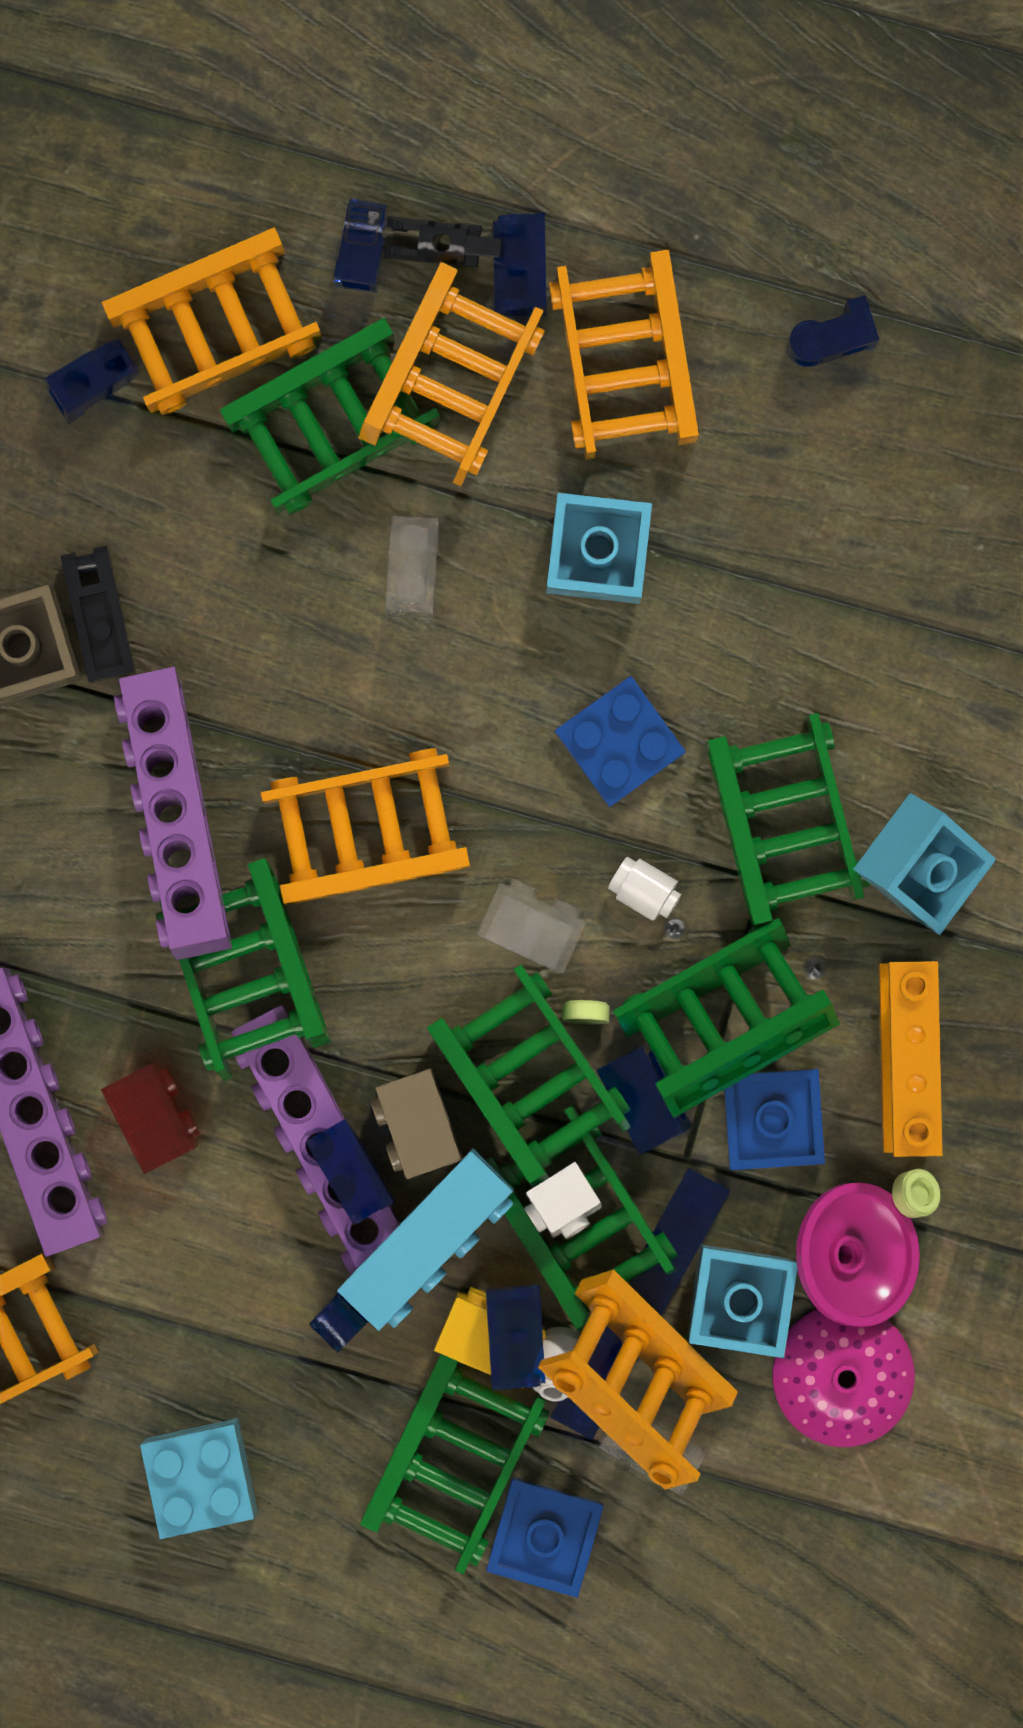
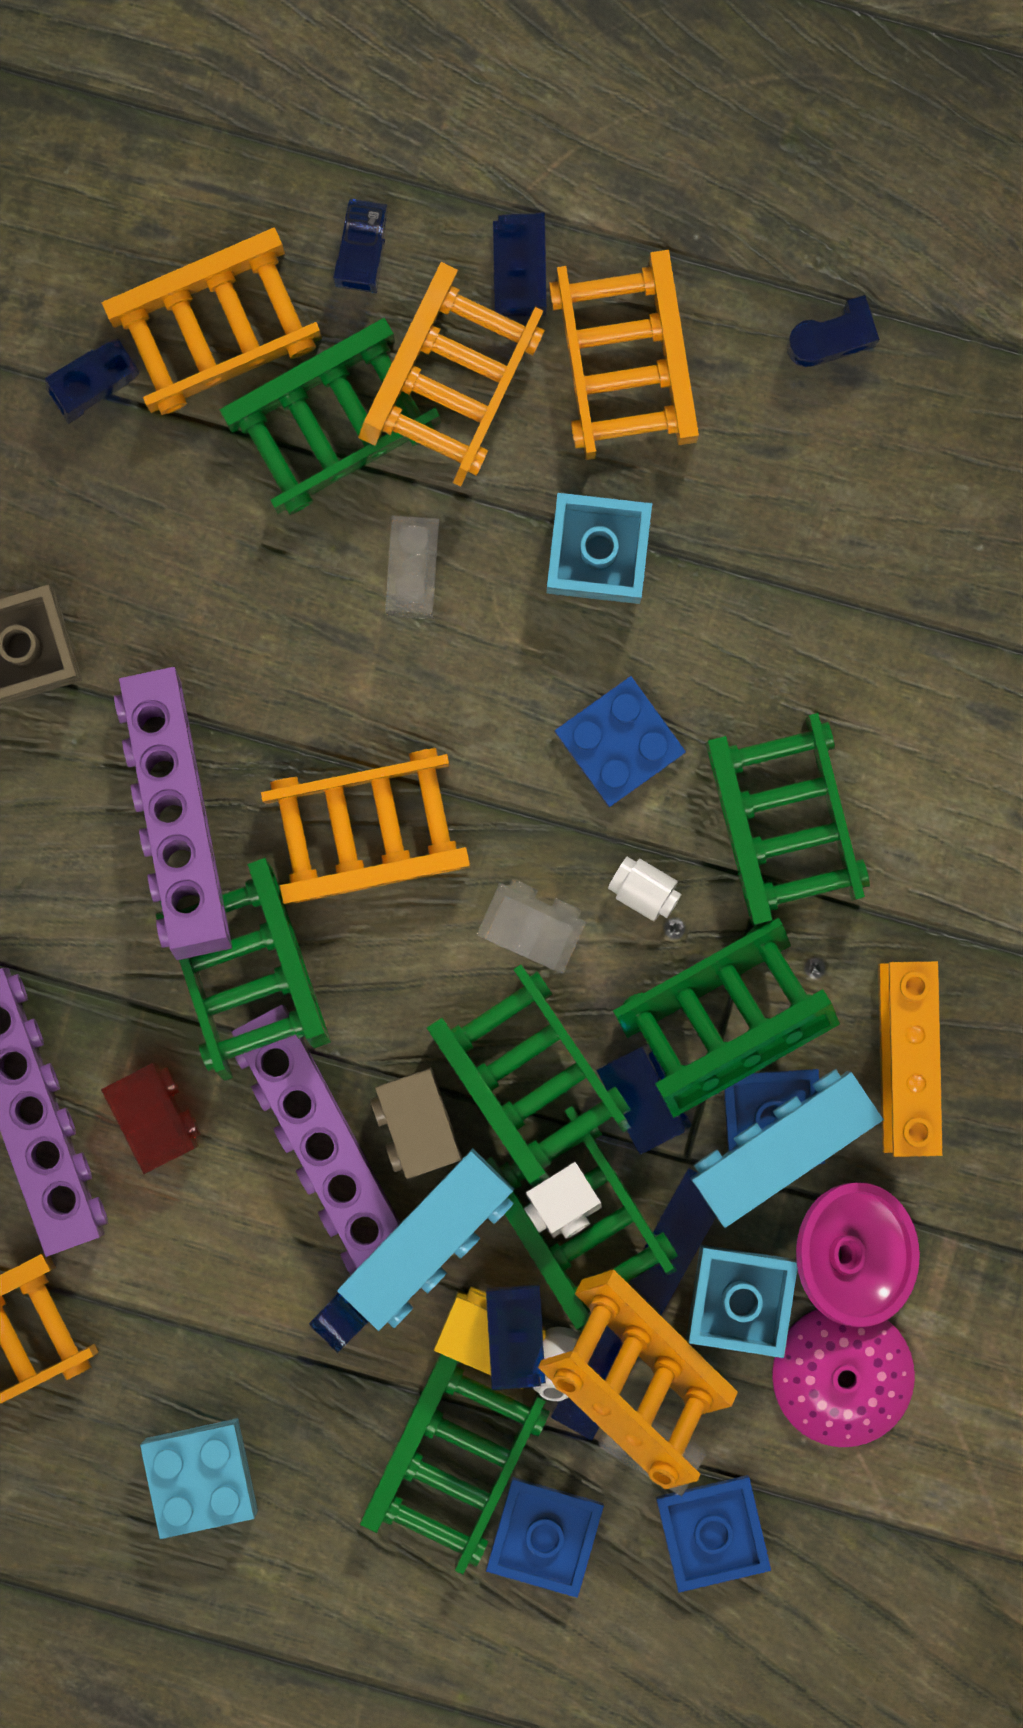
black plate [61,545,136,684] -> none
clear blue hinge [306,1118,395,1225] -> none
black hinge [384,216,506,267] -> none
yellowish green tile [562,1000,610,1025] -> none
medium azure brick [853,793,996,935] -> none
yellowish green tile [892,1169,940,1218] -> none
none -> blue plate [656,1475,771,1593]
none -> medium azure brick [690,1069,884,1228]

